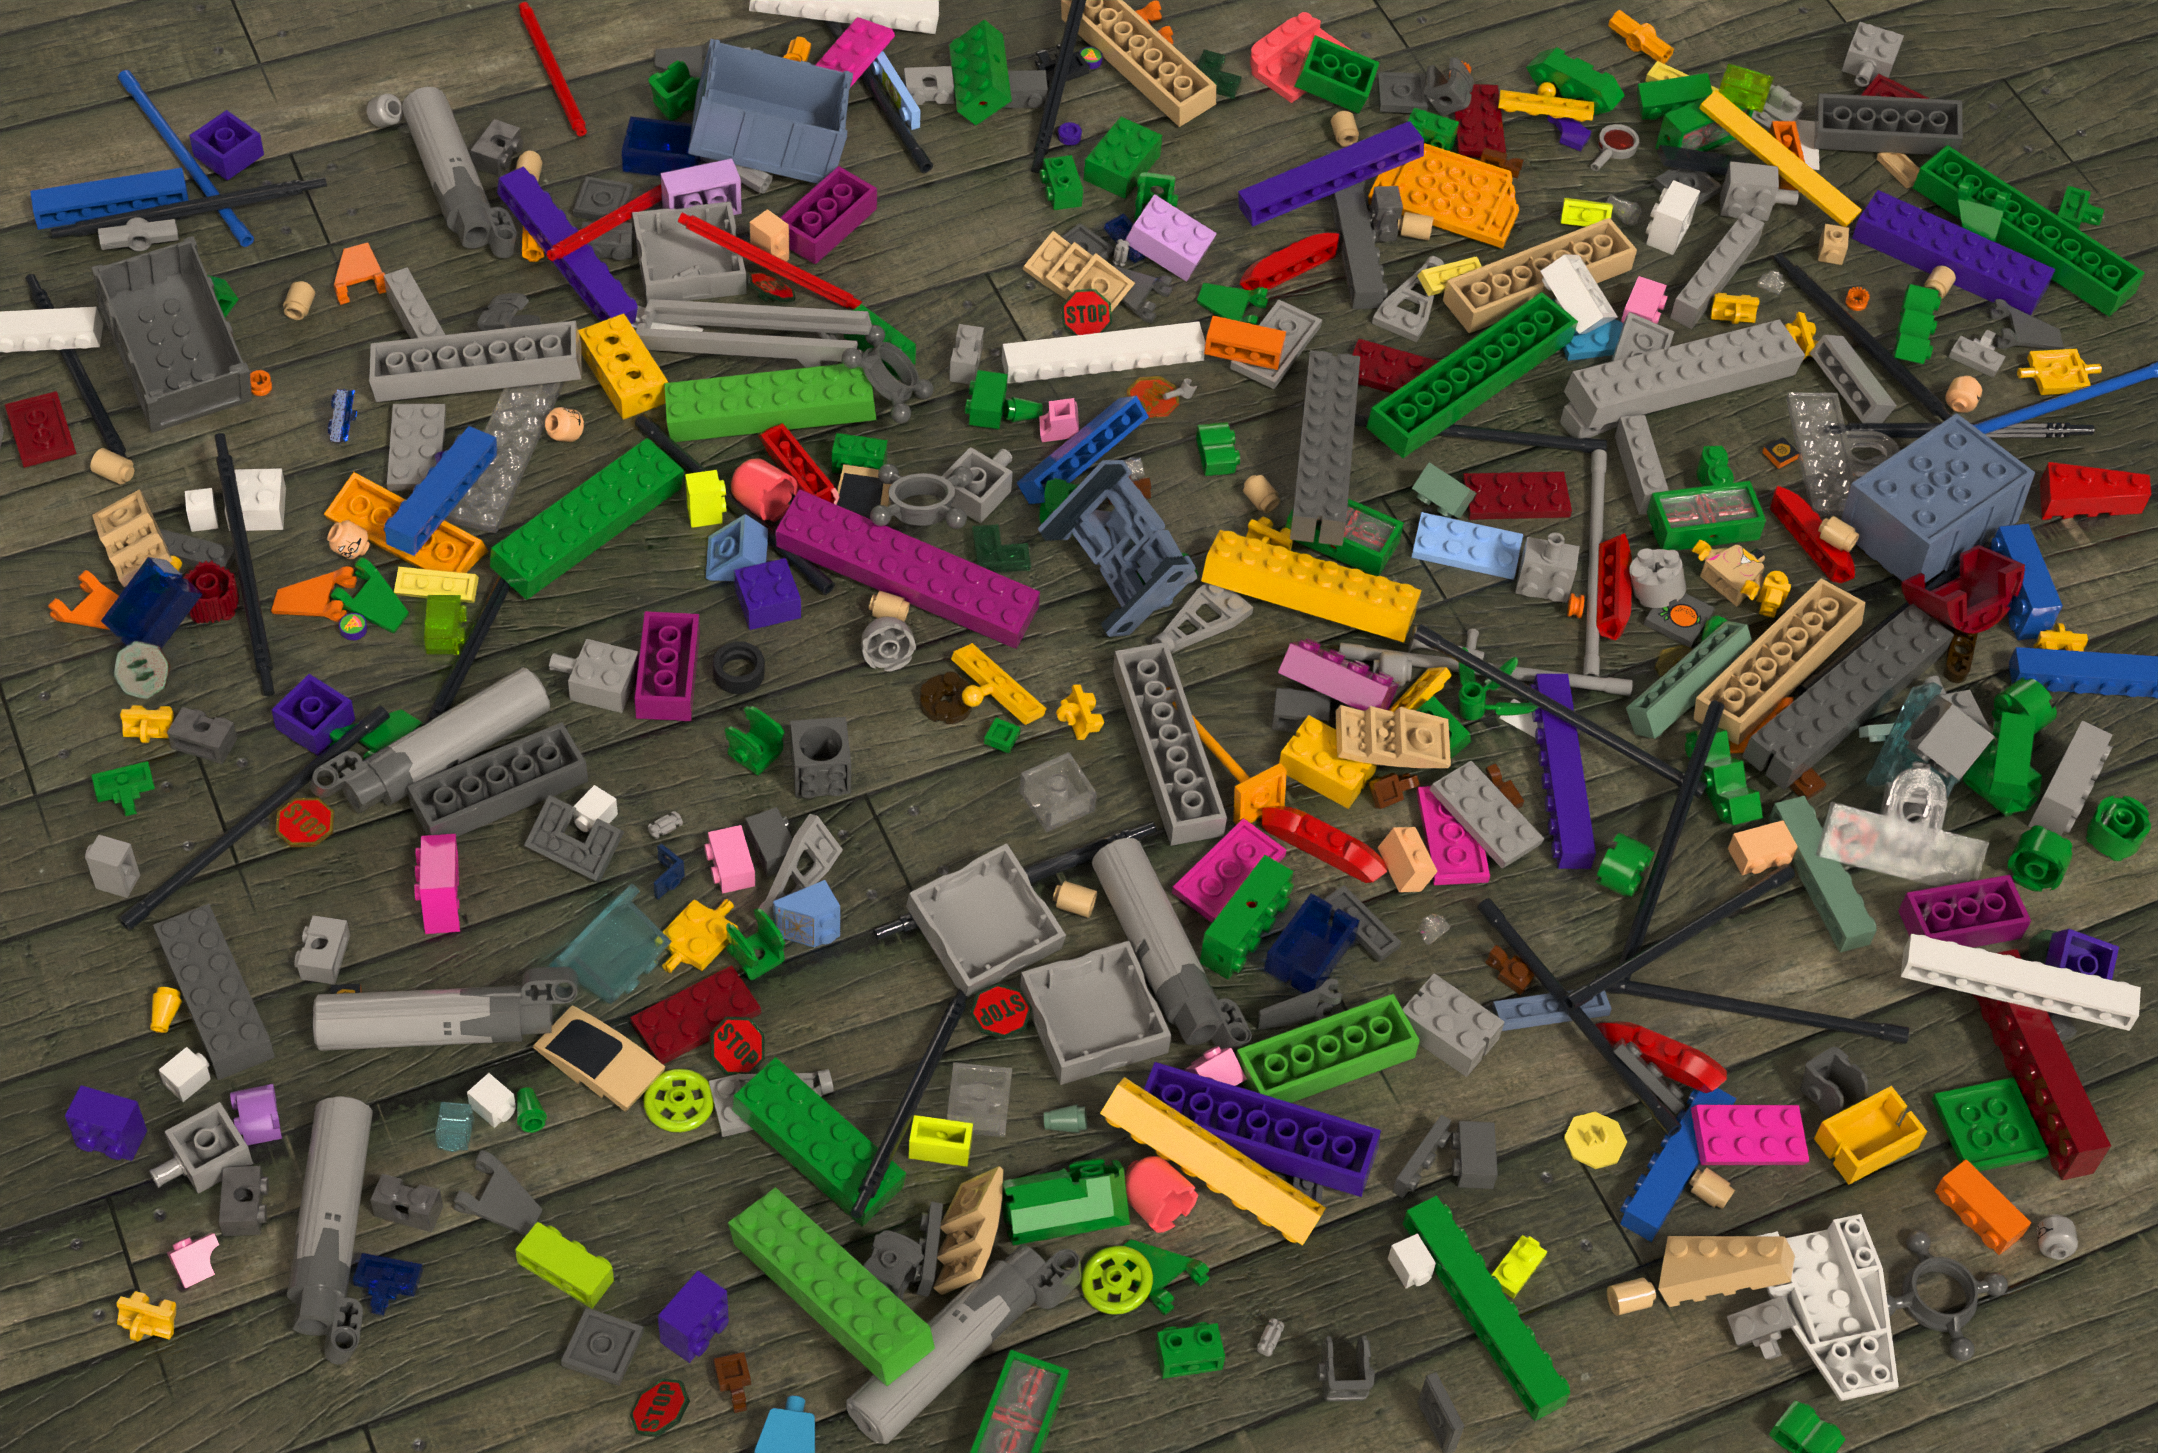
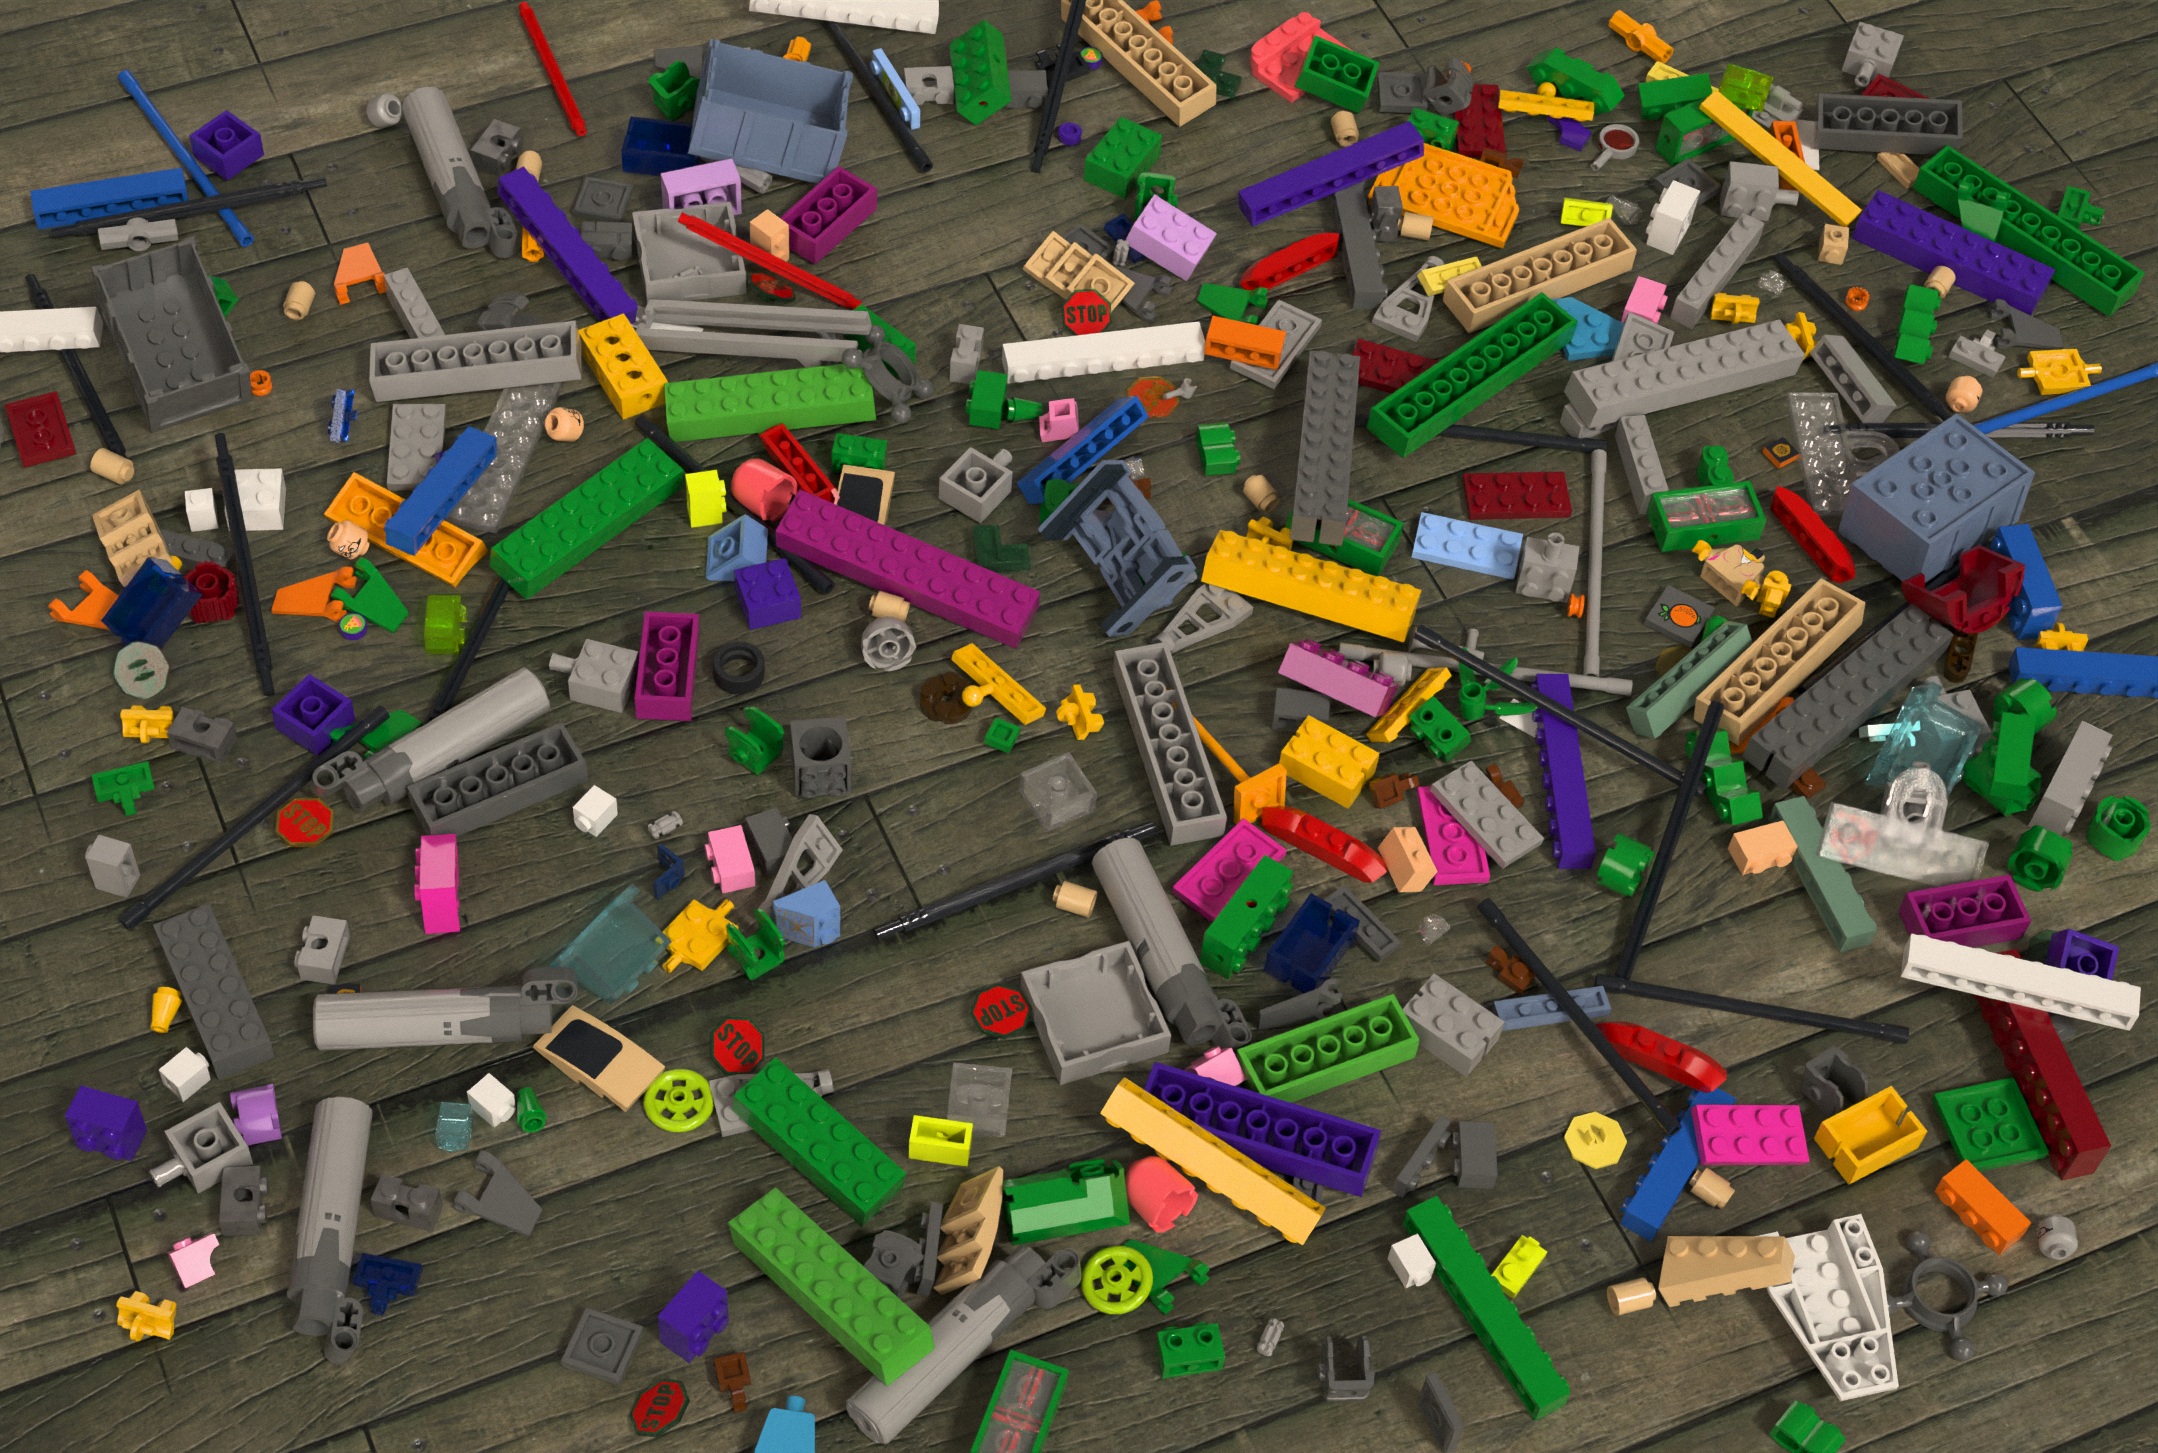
light yellow plate [394,567,479,603] -> none
lime brick [515,1222,614,1309] -> none
dark grey plate [524,795,625,882] -> none
red piece [547,184,662,261] -> none
dark red plate [630,965,761,1065] -> none
dark pink plate [815,17,895,87] -> none
black axle [850,988,968,1219] -> none
dark grey piece [870,464,973,529] -> none
light grey tile [906,843,1066,998] -> none
green brick [1040,155,1083,210] -> none
sand green cone [1044,1104,1087,1133] -> none
tan slope [1336,705,1451,768] -> none
sand green brick [1412,462,1477,519] -> none
white slope [1540,255,1617,334] -> none
black piece [1563,864,1795,1011] -> none
red brick [1596,533,1632,641] -> none
dark grey plate [1613,1038,1684,1114] -> none
light grey brick [1629,548,1686,608] -> none
black tile [1657,145,1747,175] -> none
light grey hinge [1727,1296,1796,1360] -> none
tan brick [1818,516,1860,552] -> none
brick [1902,694,1995,780] -> none
red wedge [2040,462,2151,520] -> none

